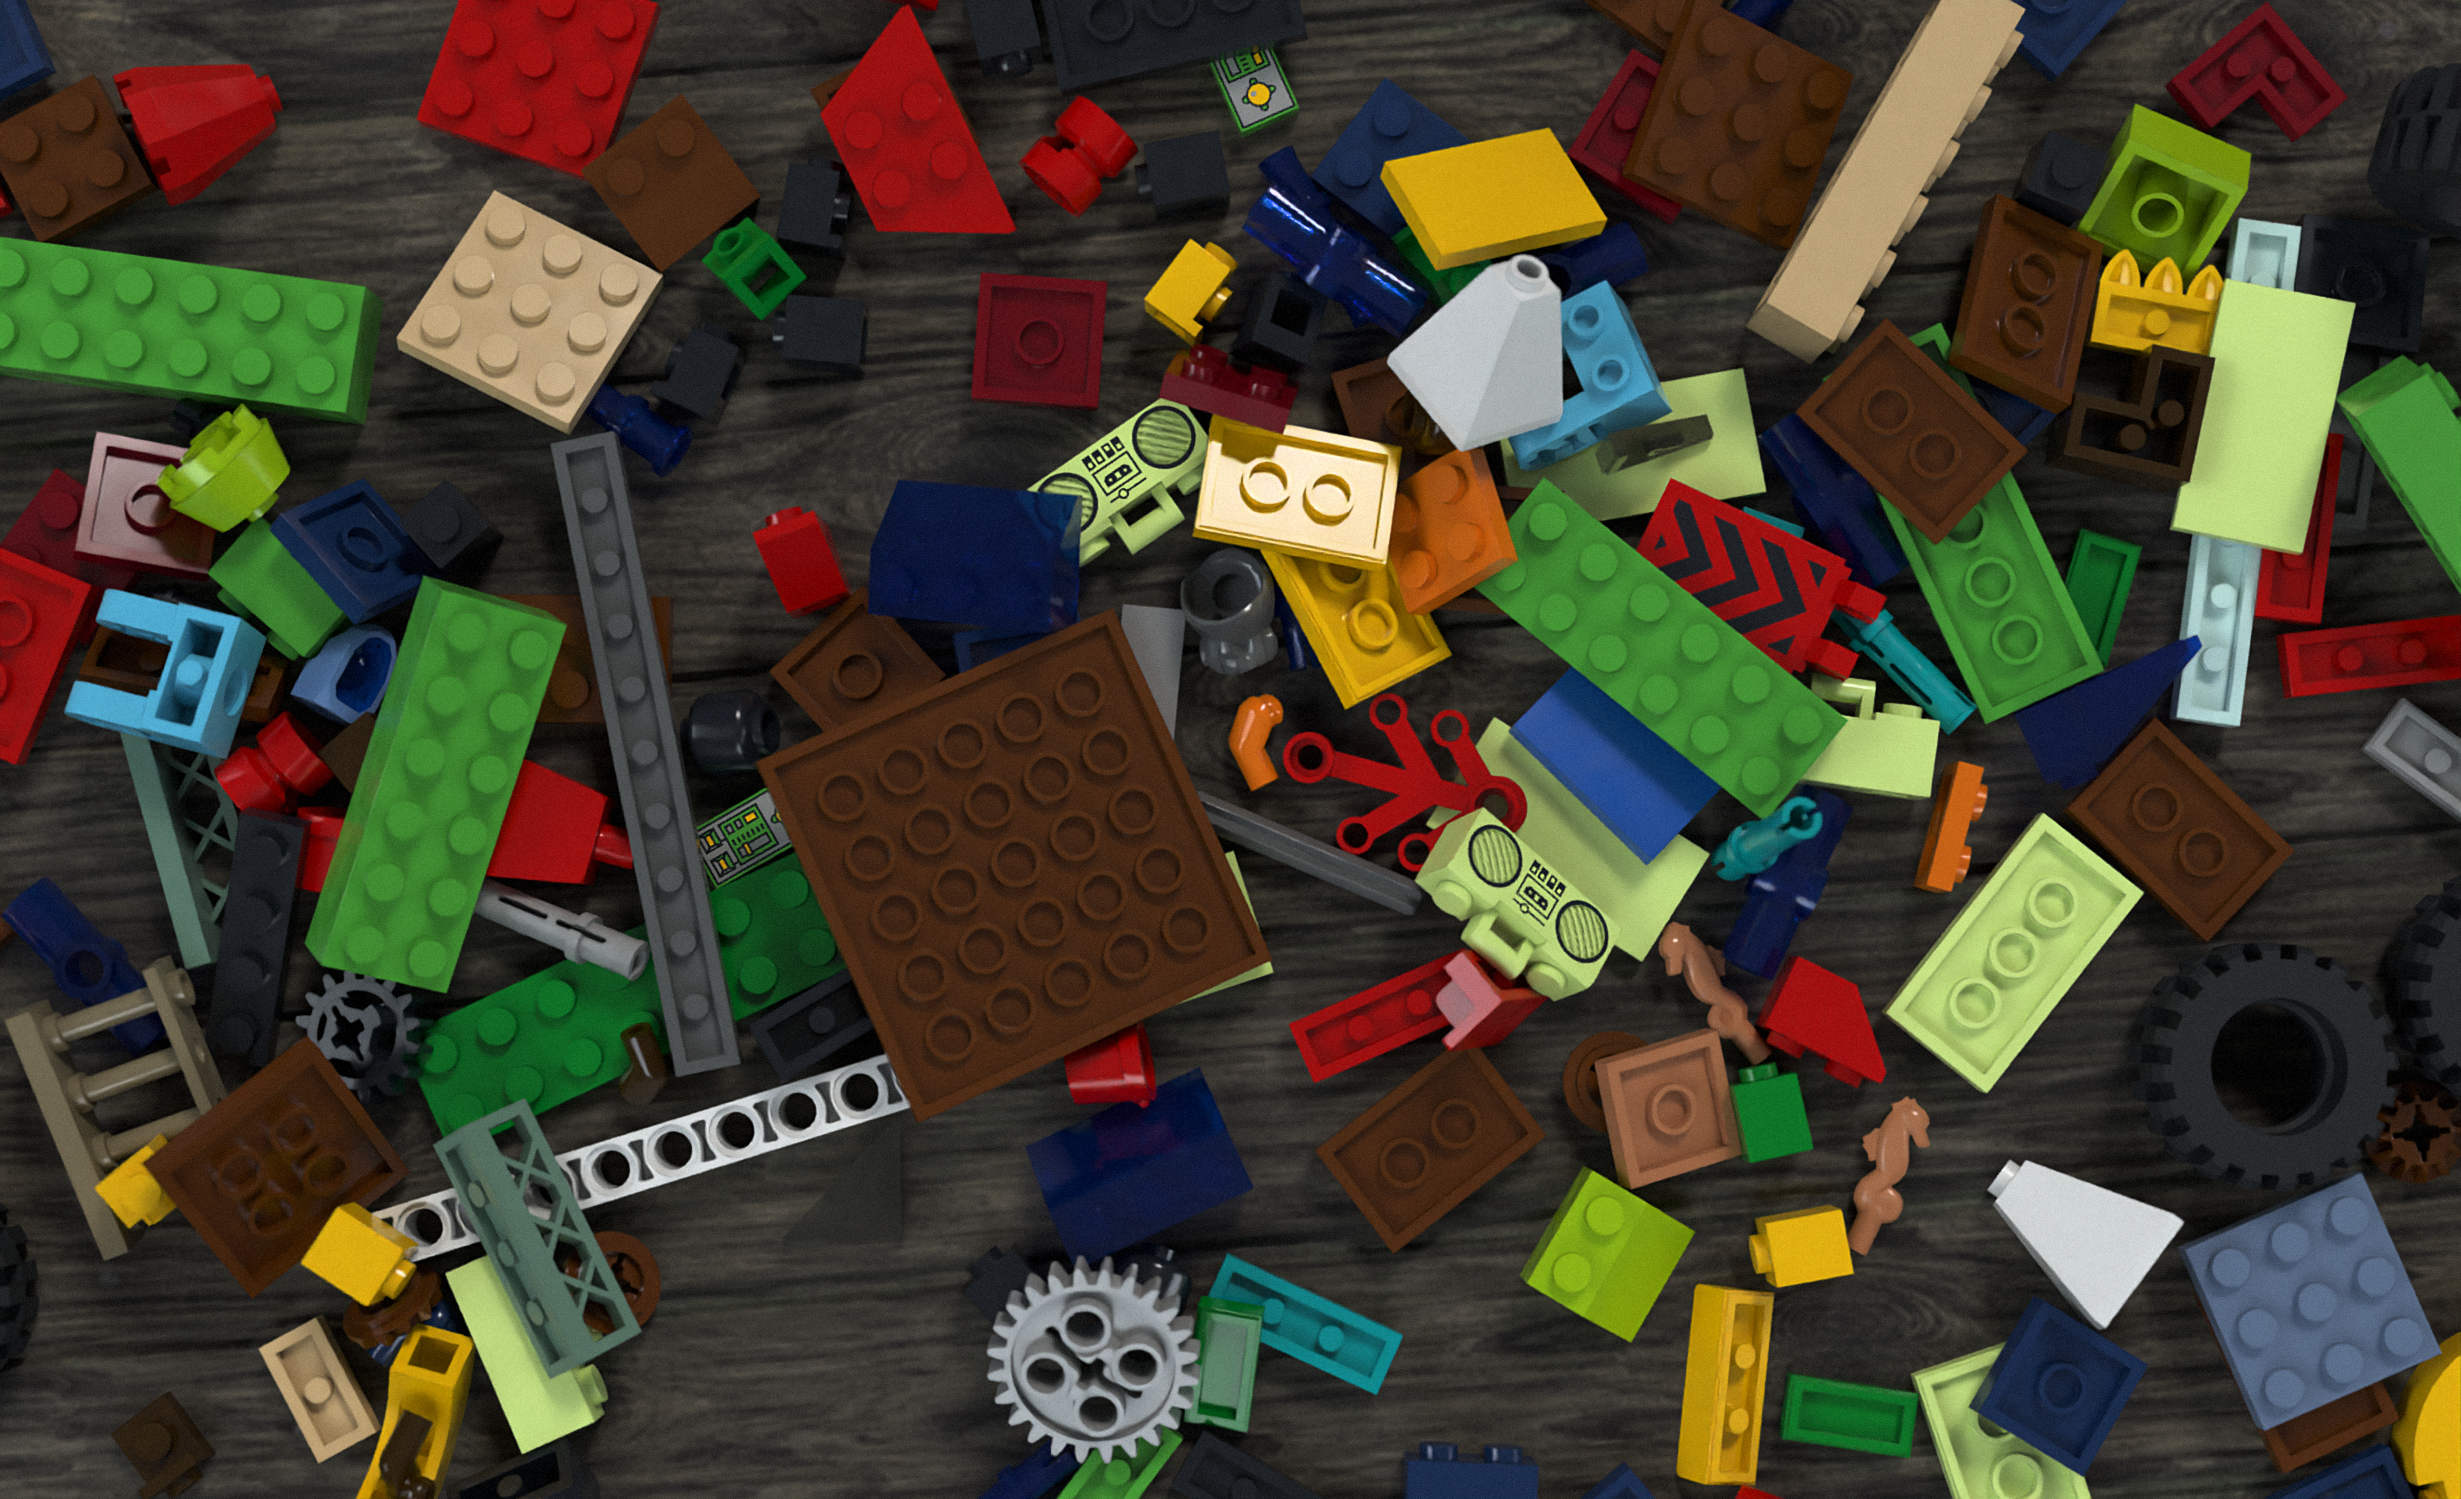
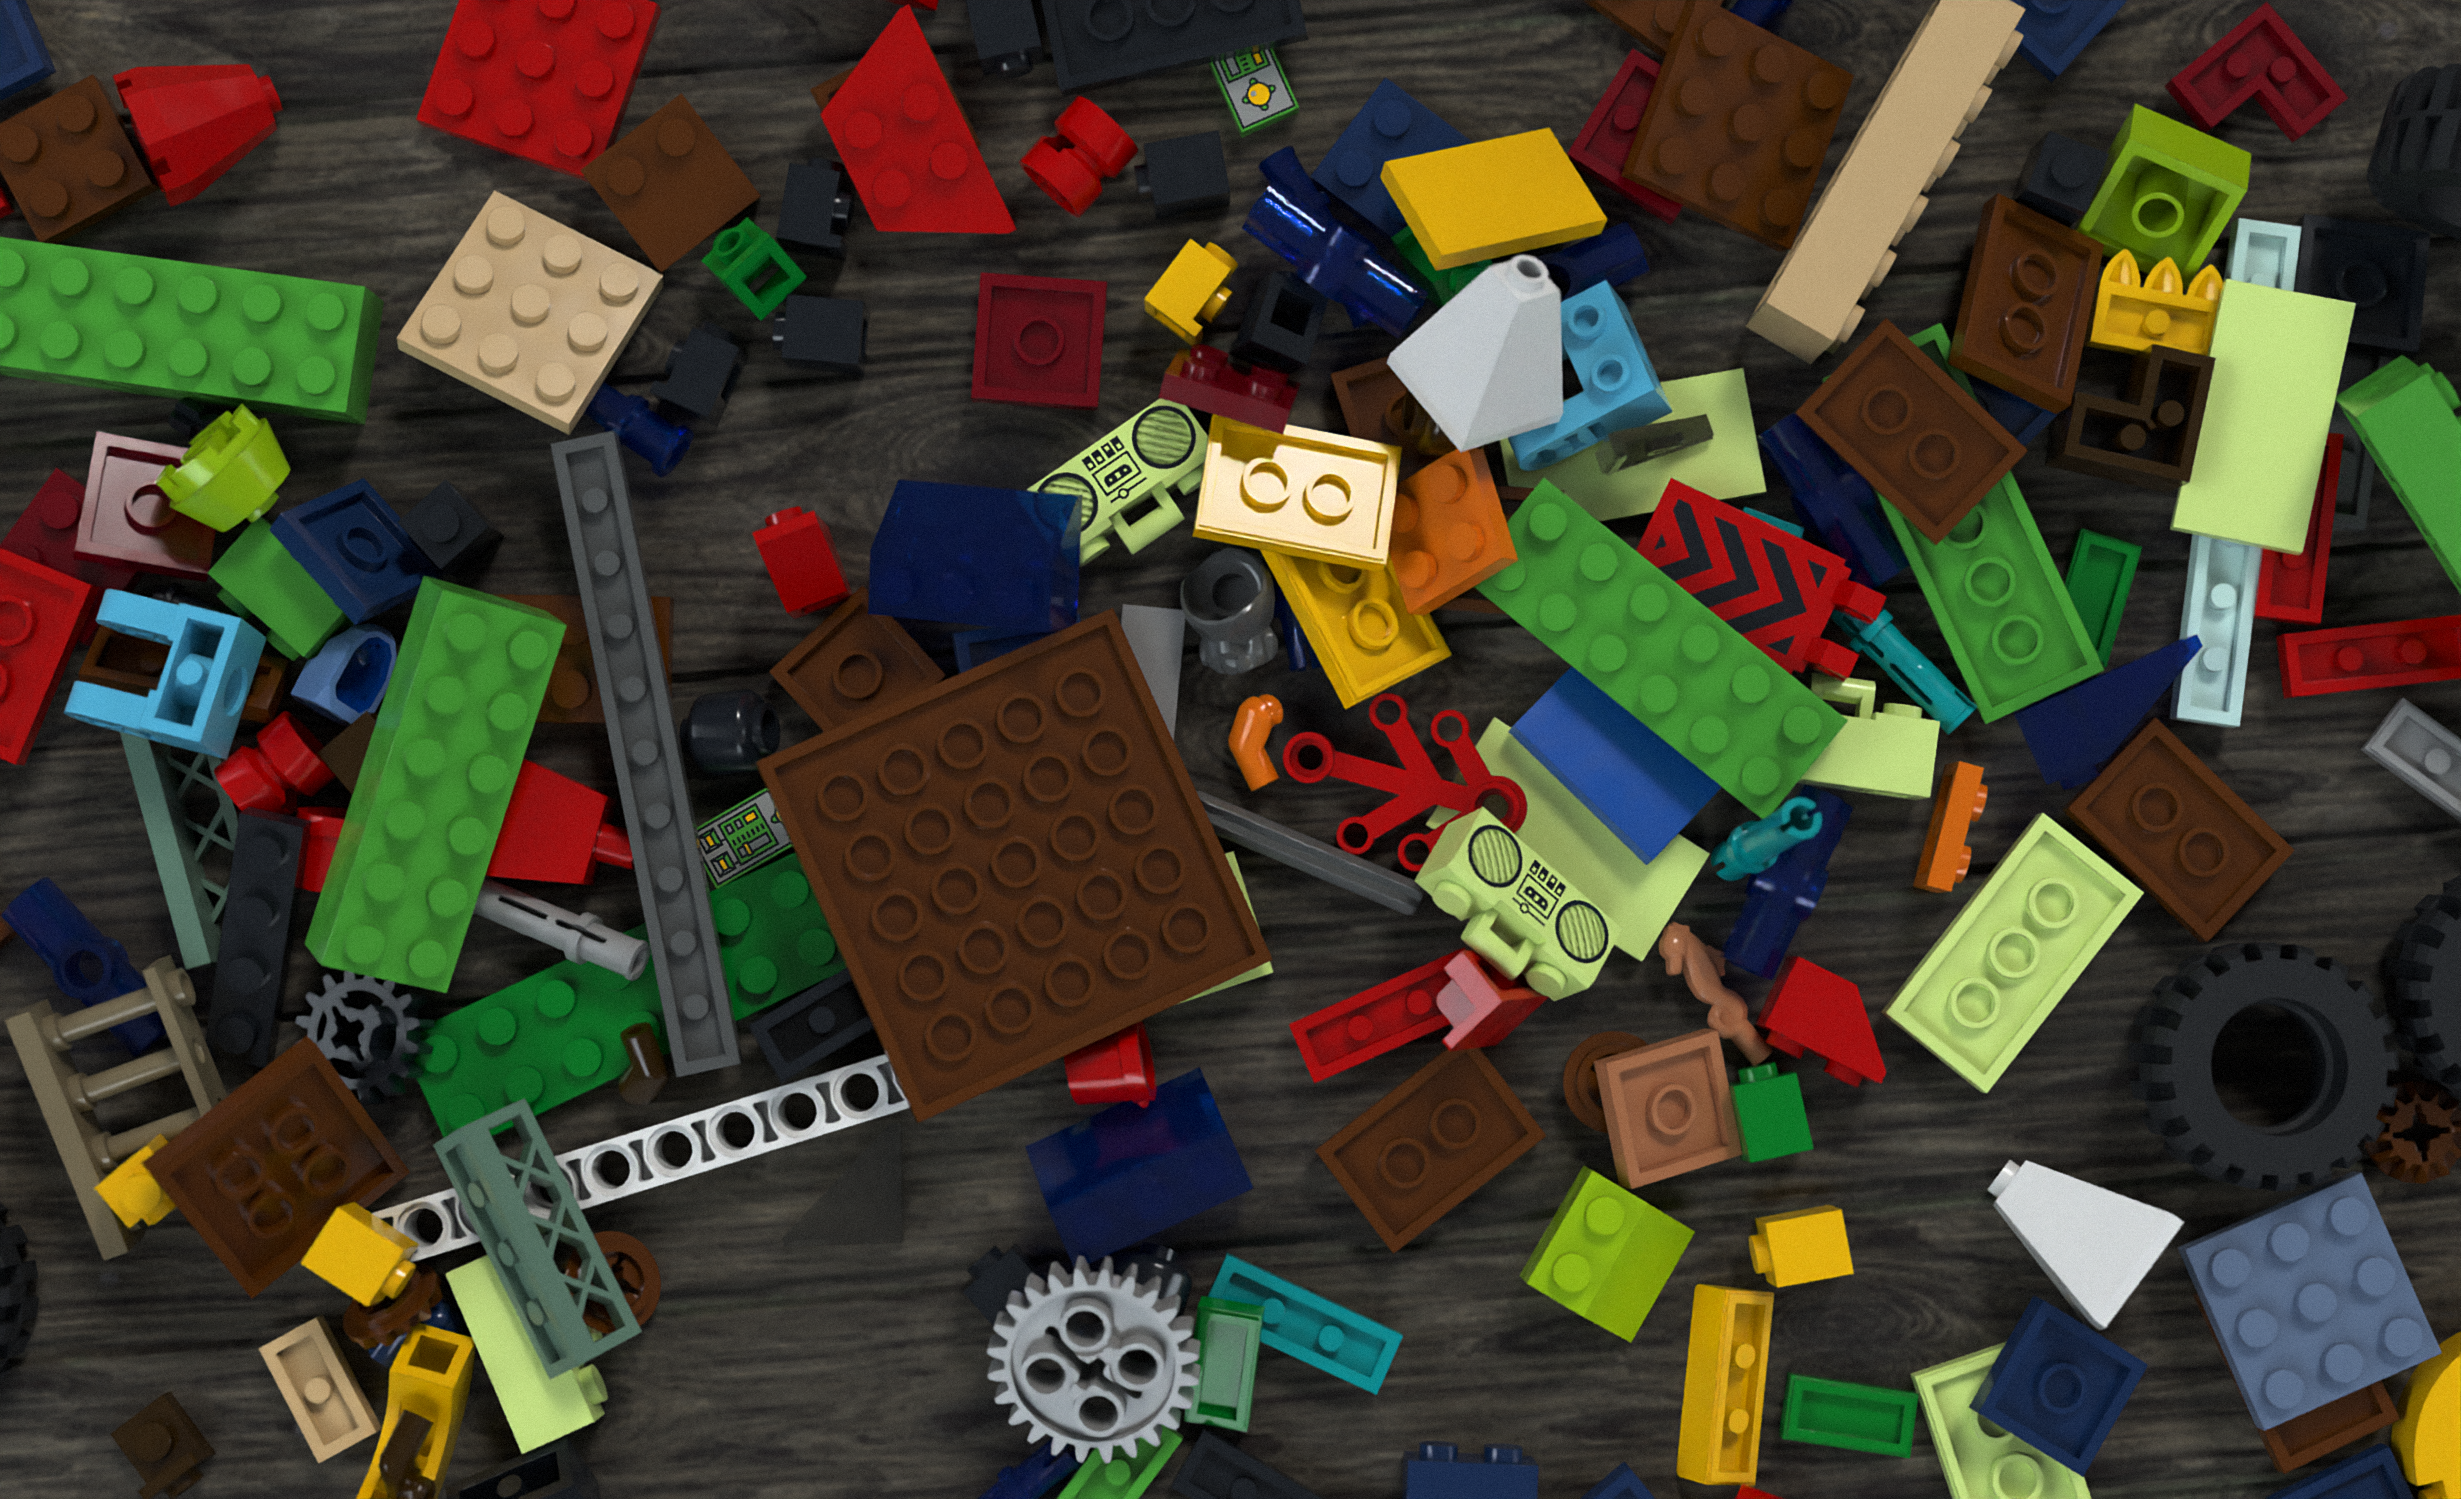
nougat animal [1847,1096,1930,1256] -> none

